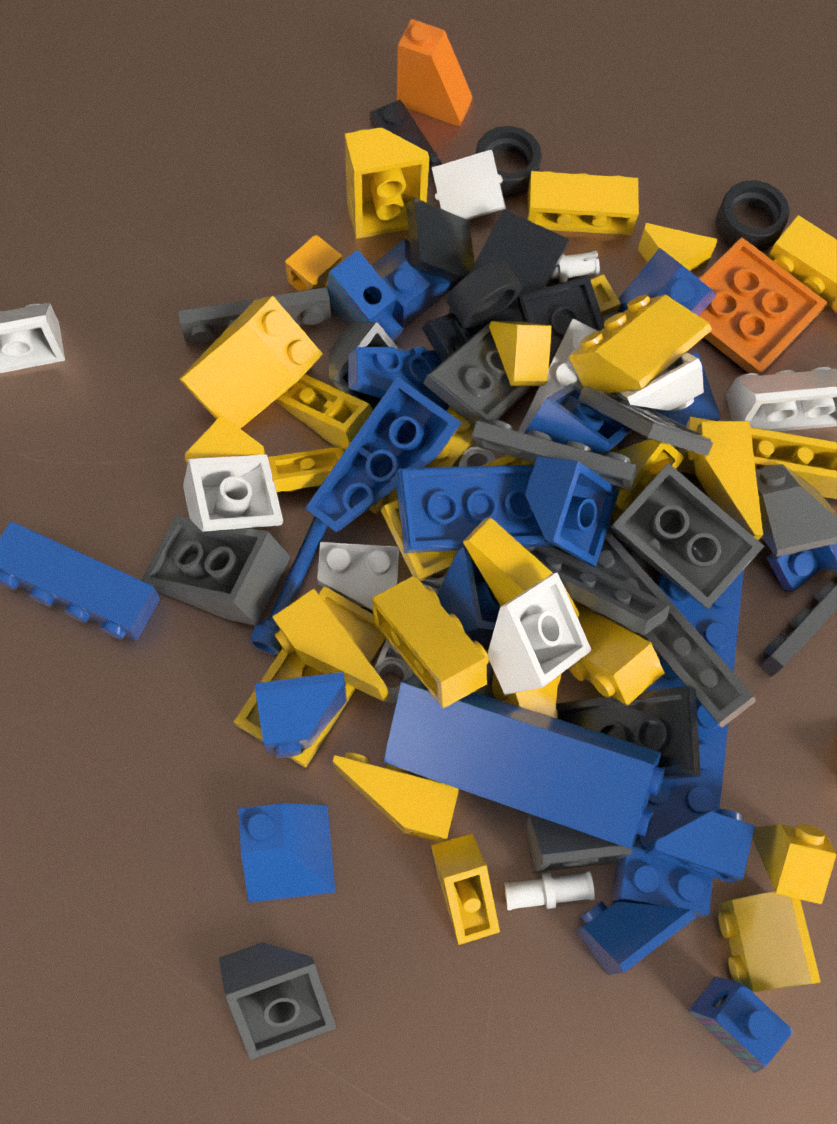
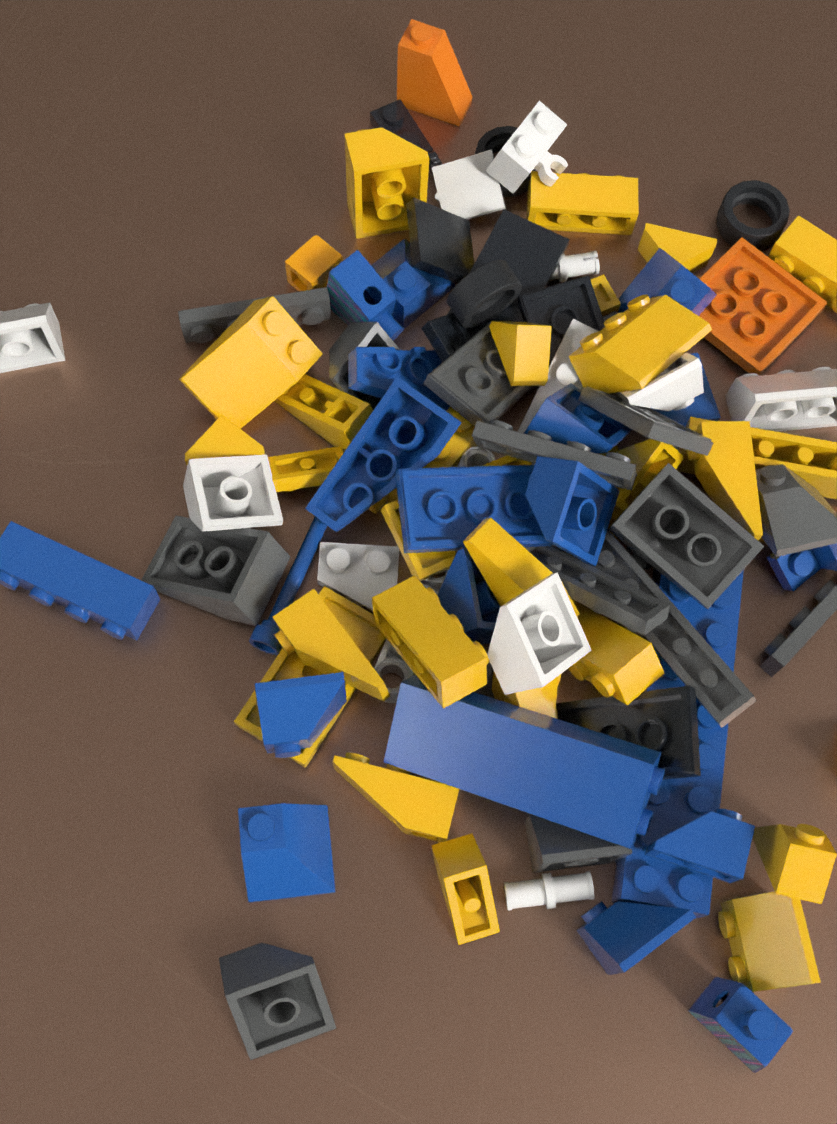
none -> white brick [485,101,568,194]

